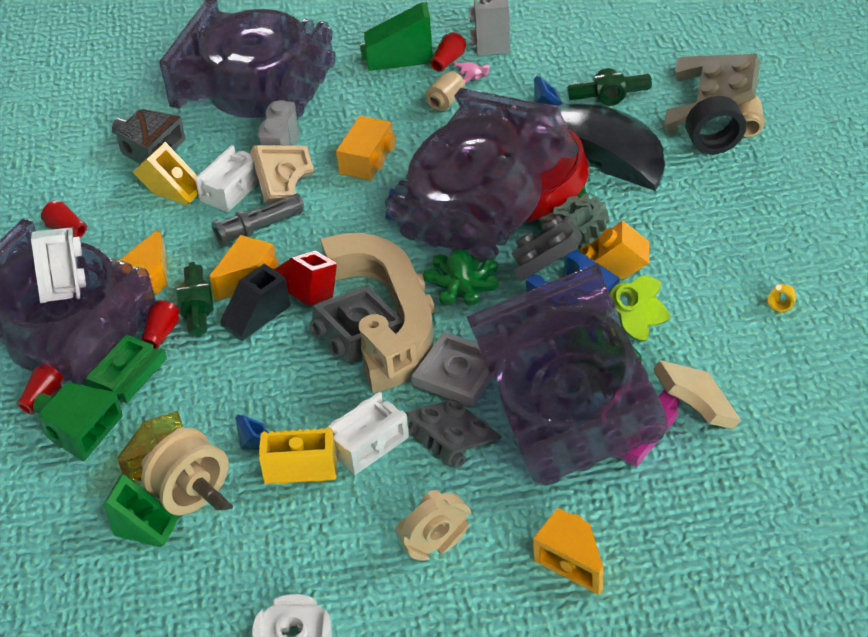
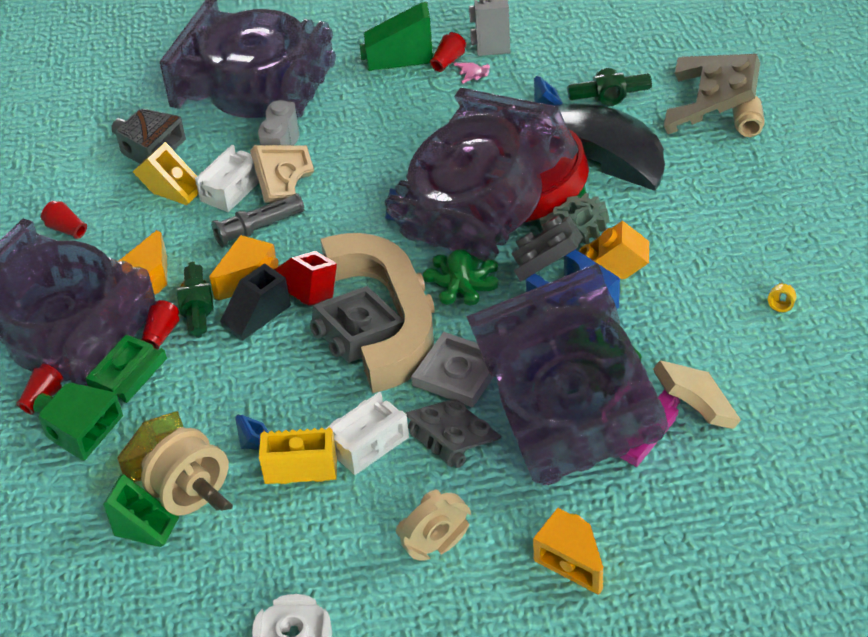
white hinge [31,228,86,303] -> none
light orange brick [336,115,396,181] -> none
tan leg [359,314,418,379] -> none
tan brick [425,71,465,111] -> none
lime plate [608,276,670,341] -> none
black tyre [685,96,746,155] -> none

